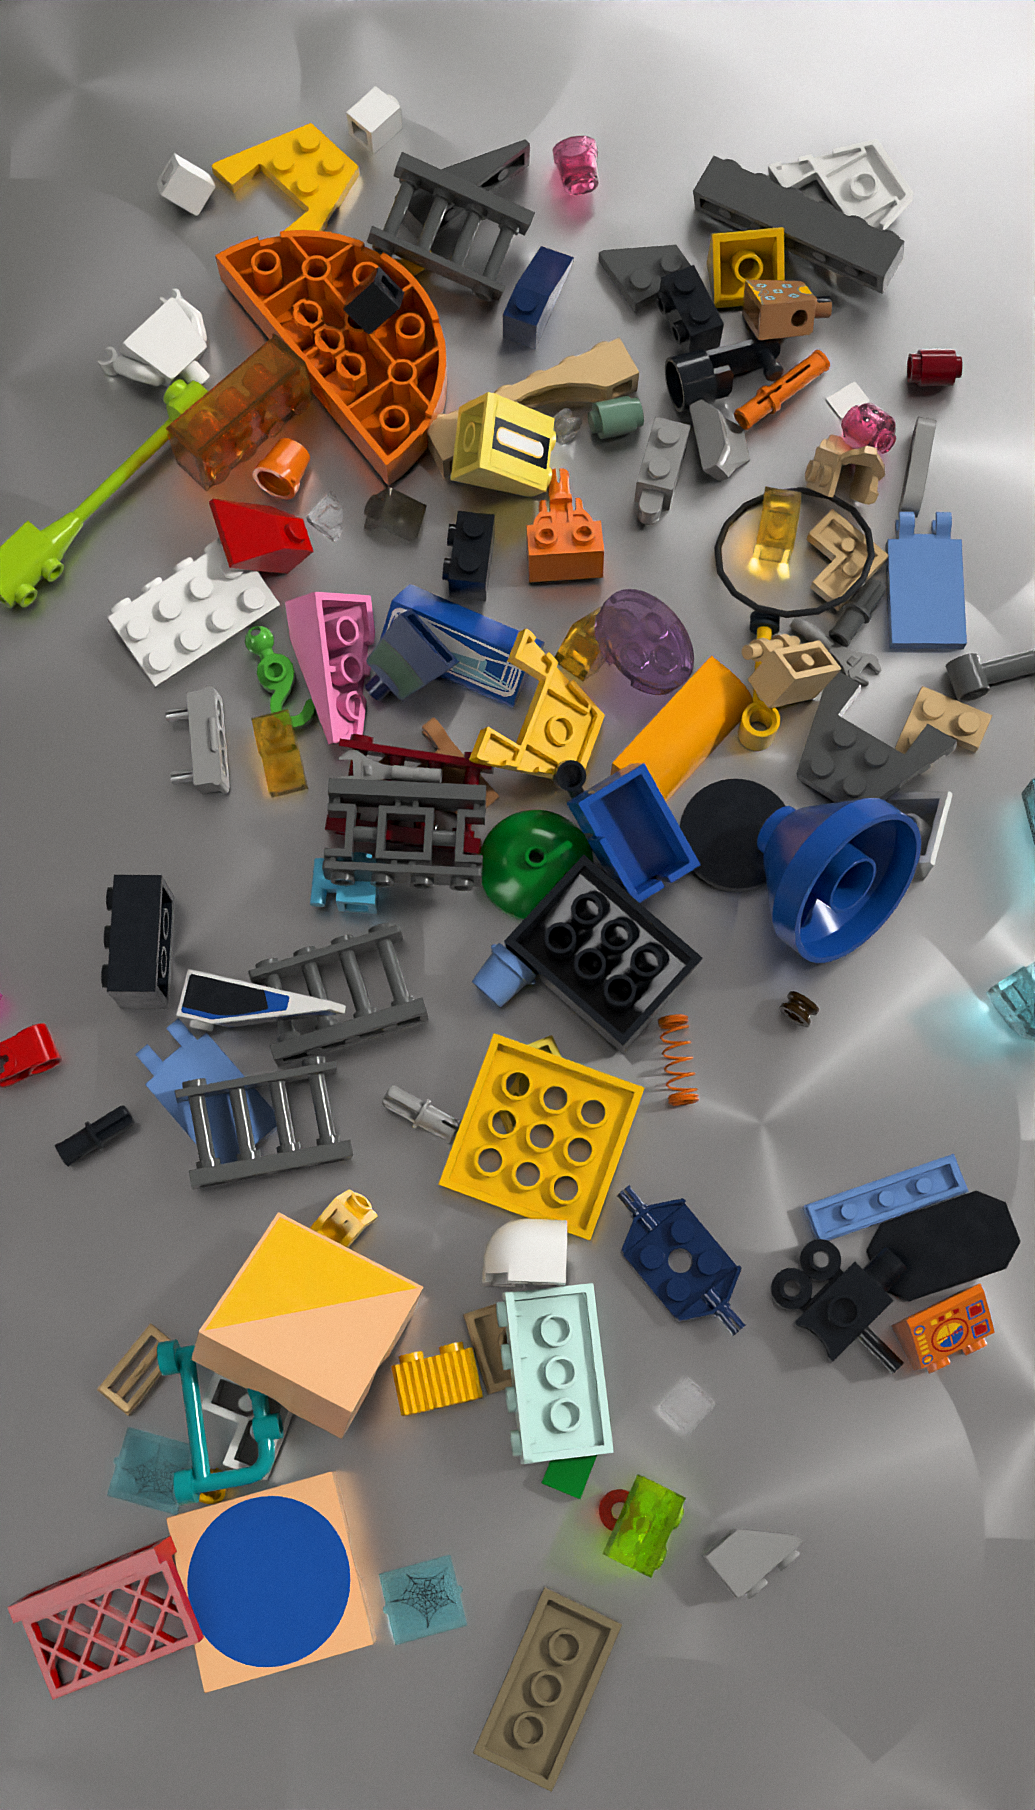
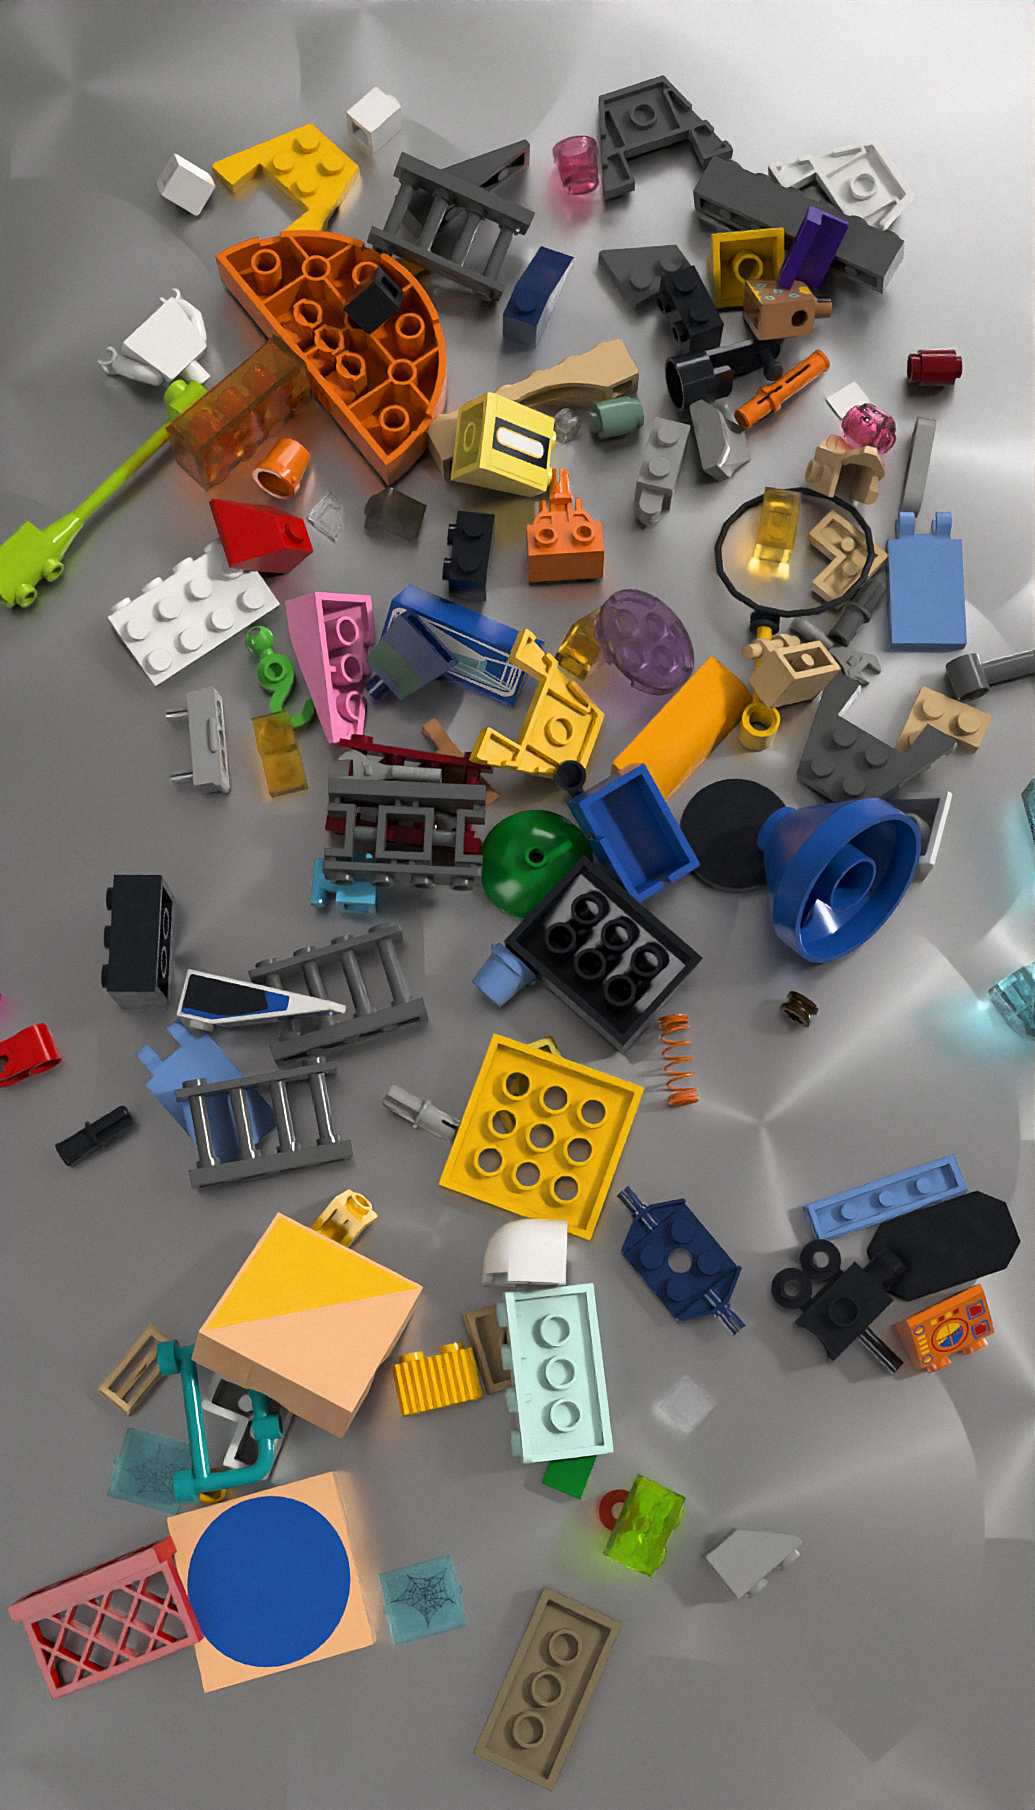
none -> dark grey wing [598,75,733,200]
none -> dark purple panel [777,206,849,290]

